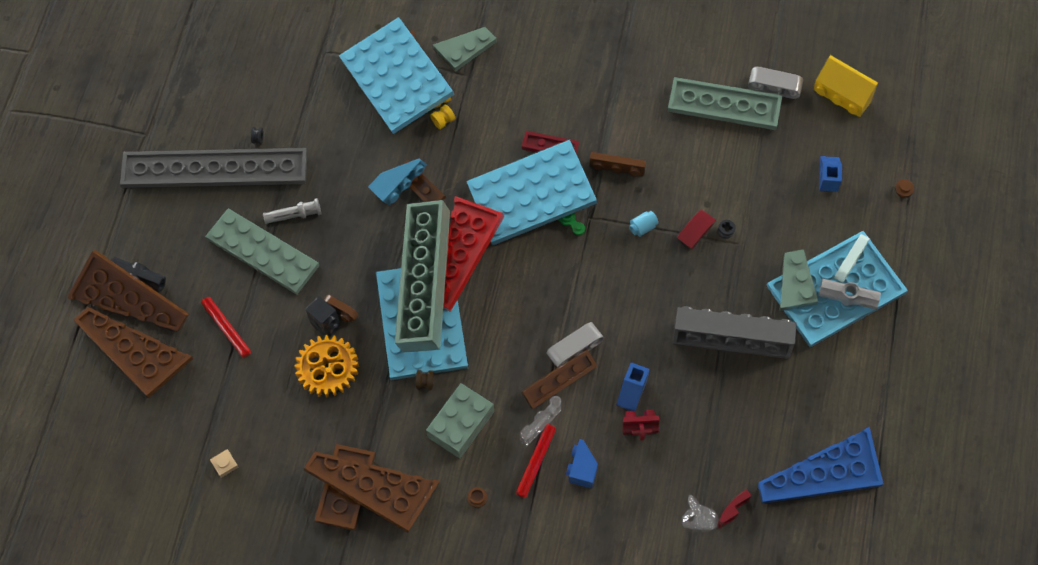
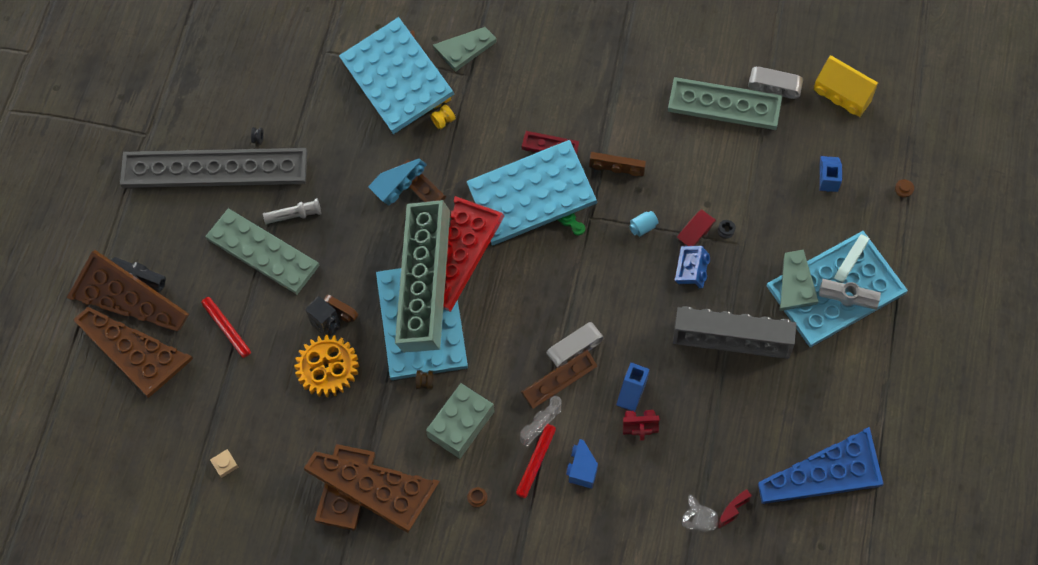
none -> blue bracket [675,246,710,288]

